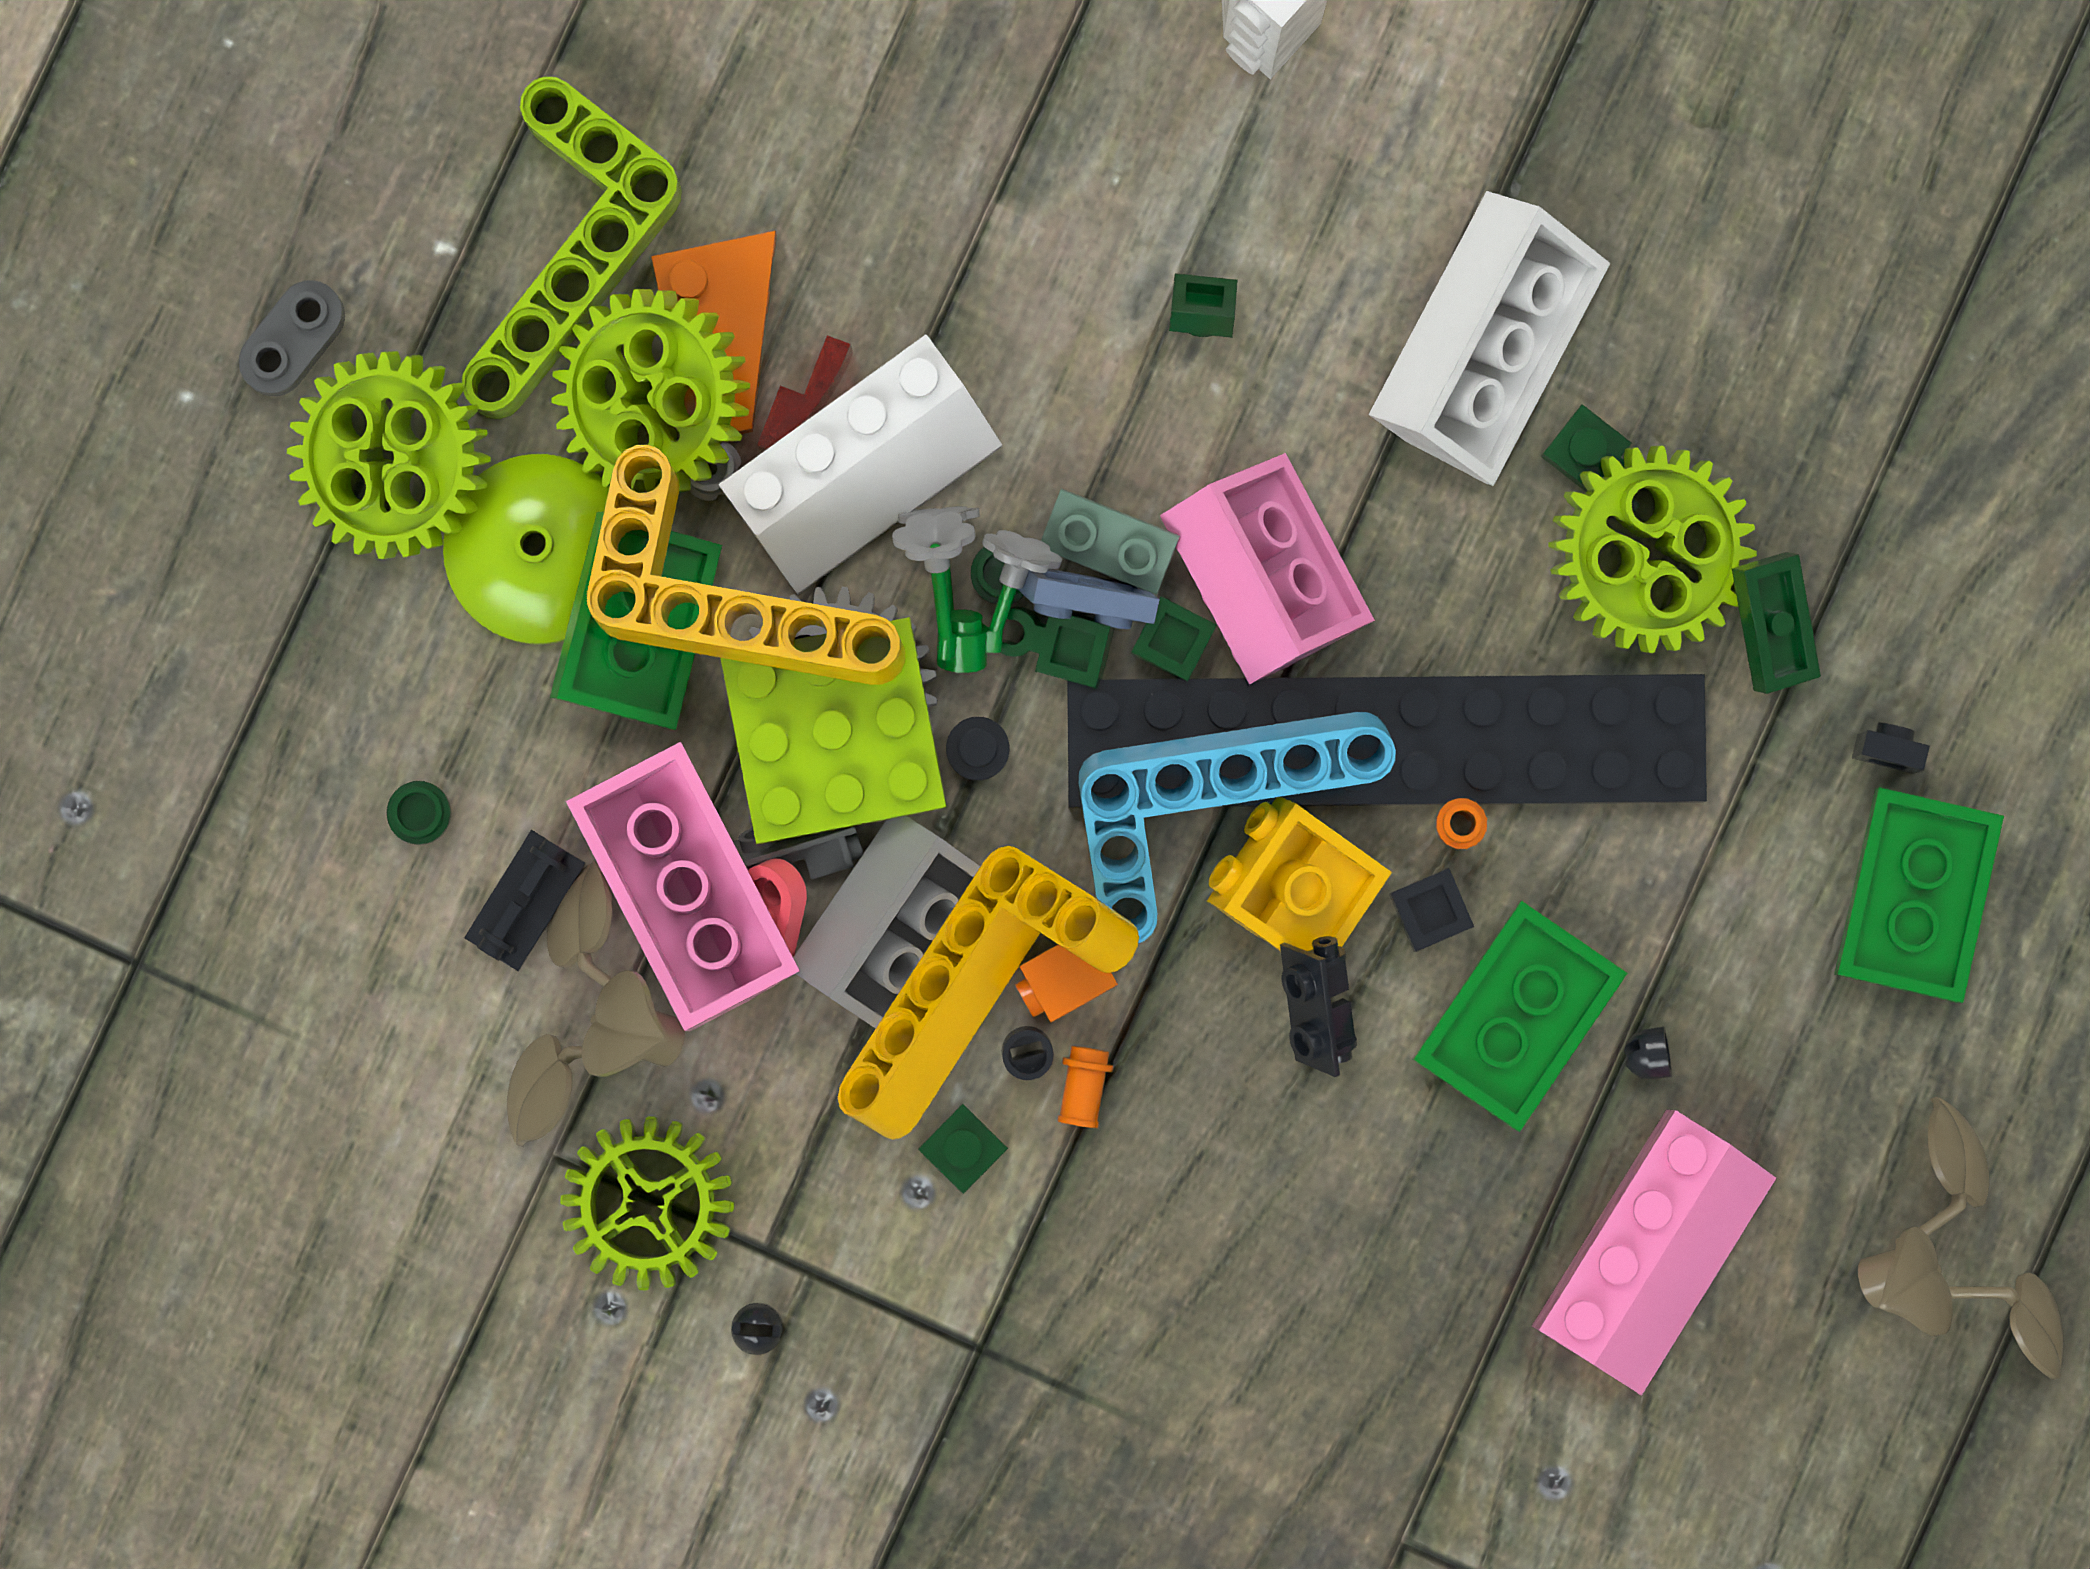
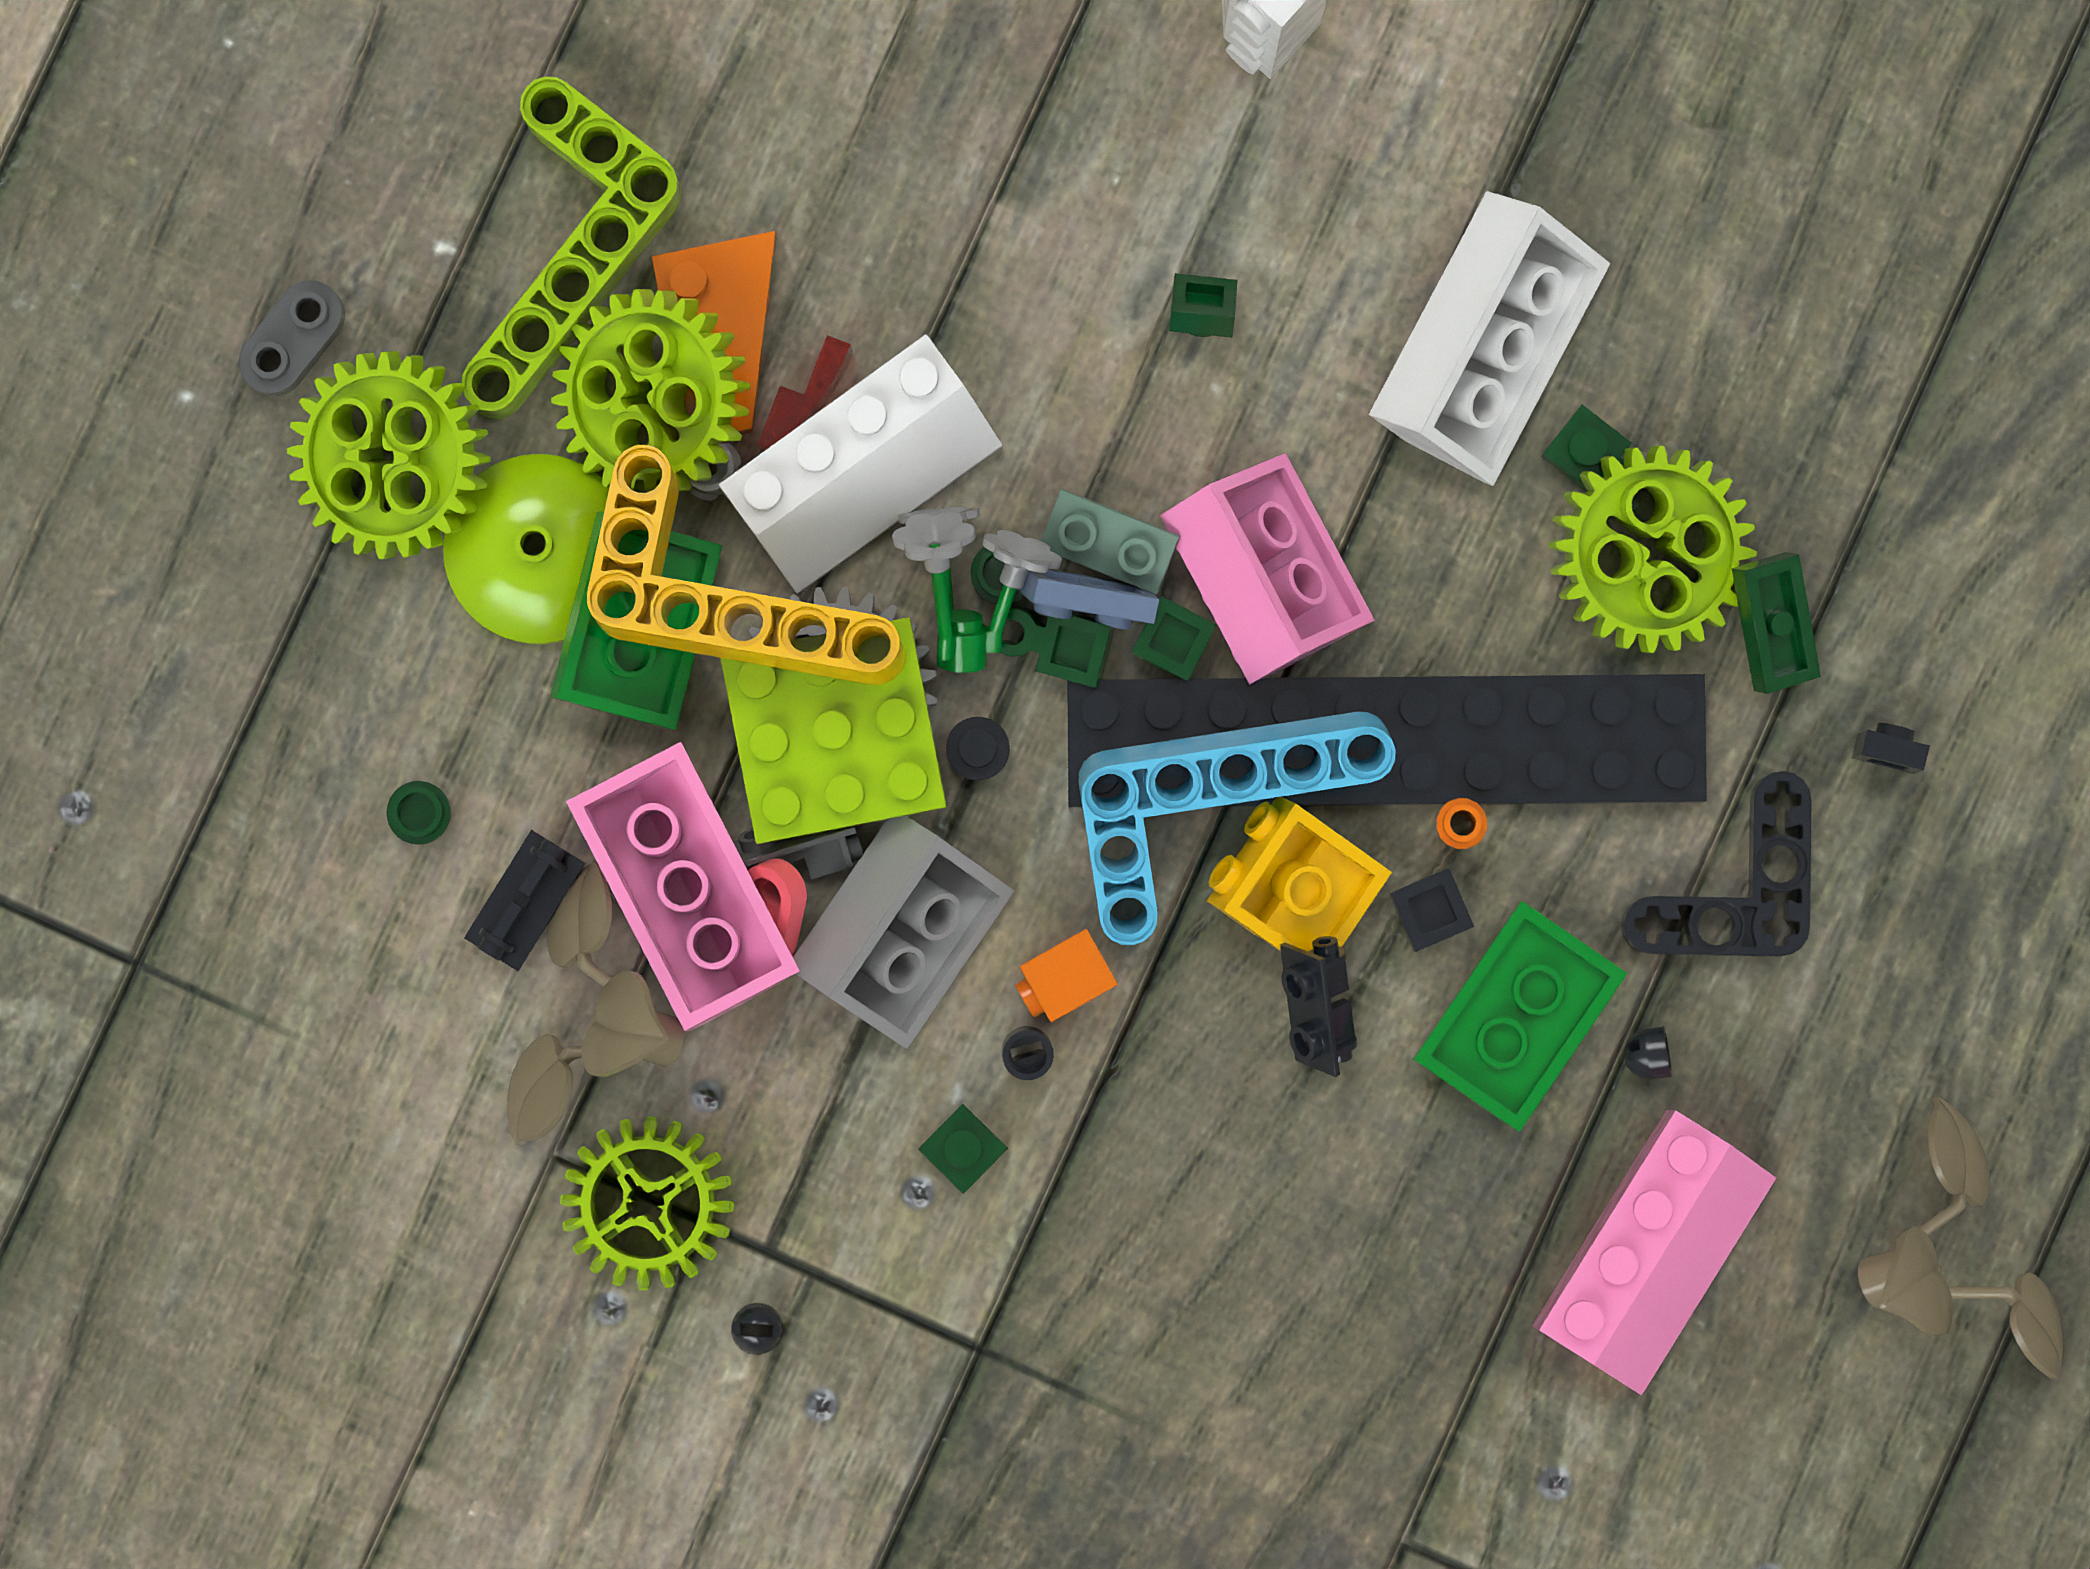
yellow beam [838,846,1139,1140] -> none
orange pin [1057,1046,1113,1128] -> none
green plate [1834,787,2004,1003] -> none
none -> black beam [1621,771,1812,957]

